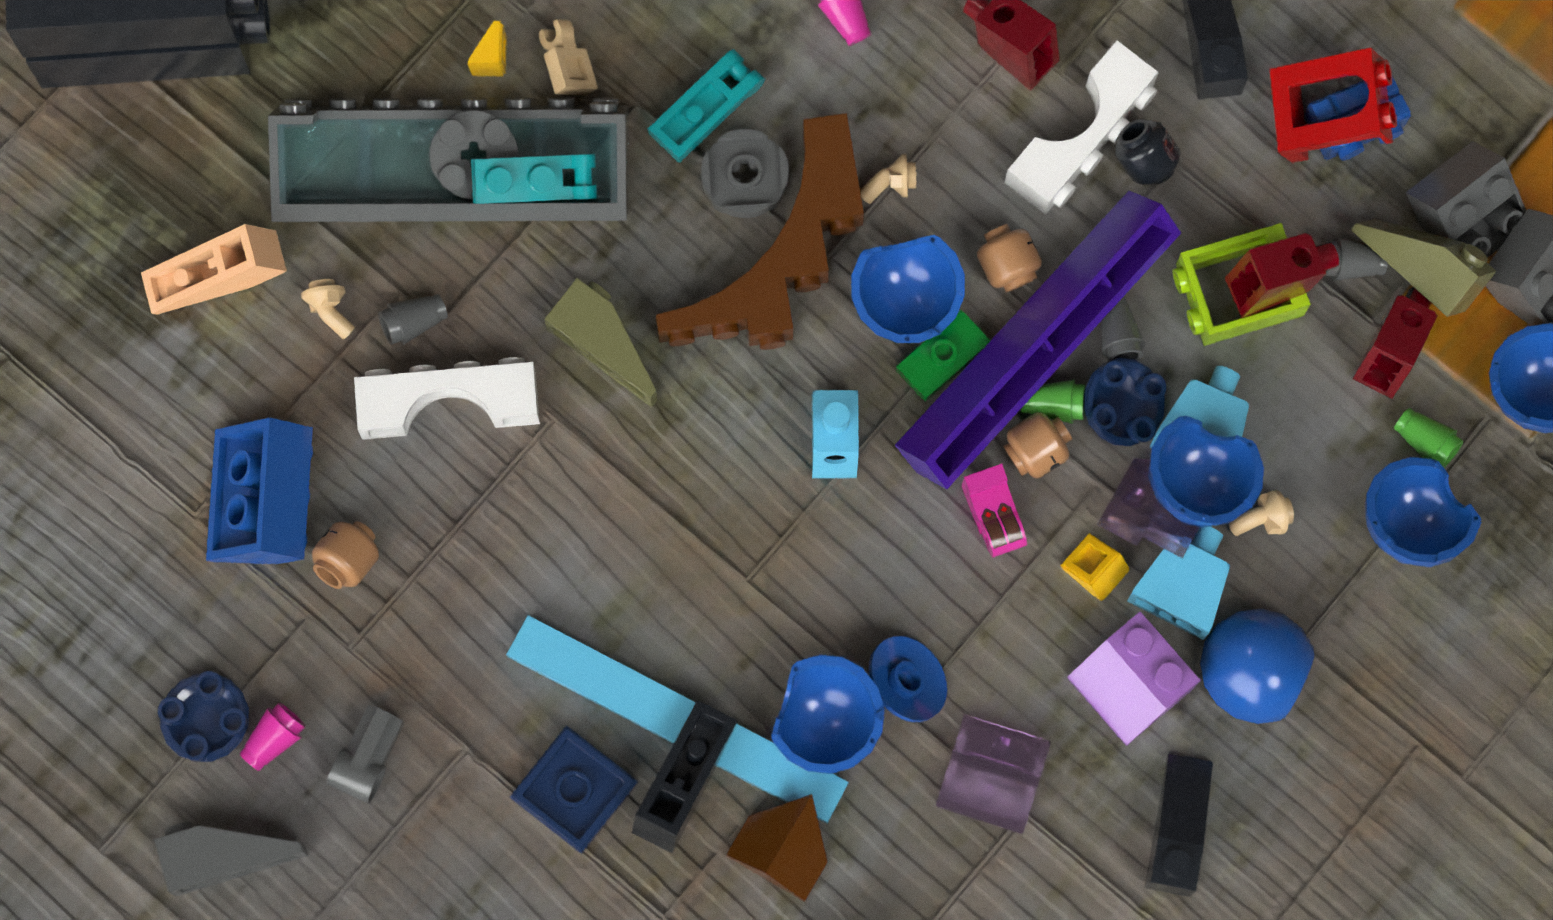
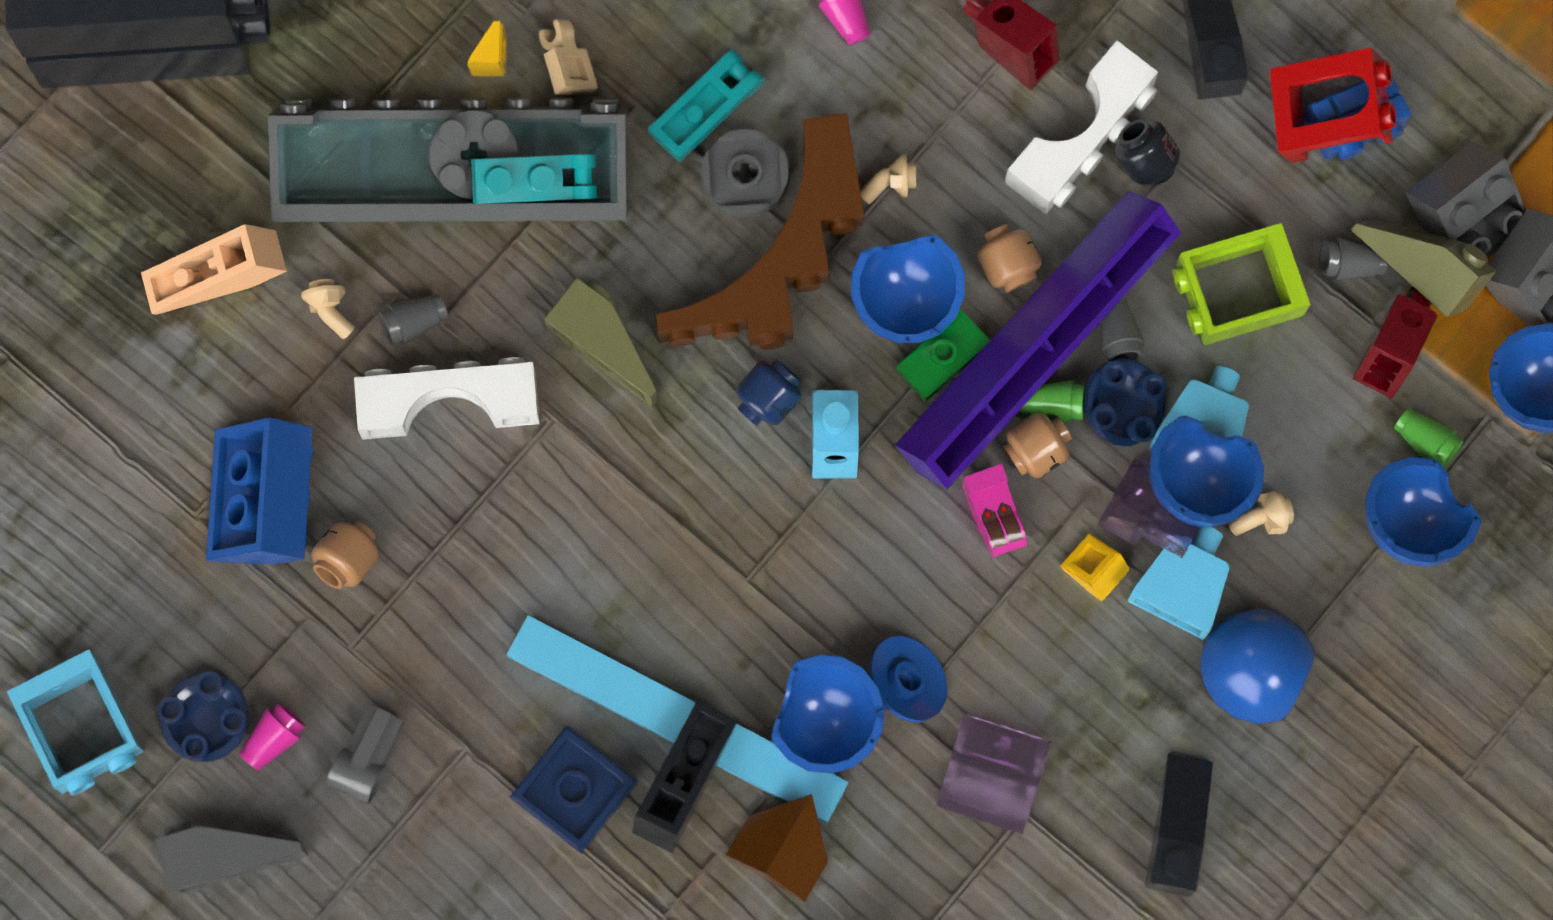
slope [1067,612,1200,746] -> none
dark red torso [1225,233,1339,318] -> none
none -> medium azure window [6,649,144,795]
none -> dark blue head [736,359,802,426]

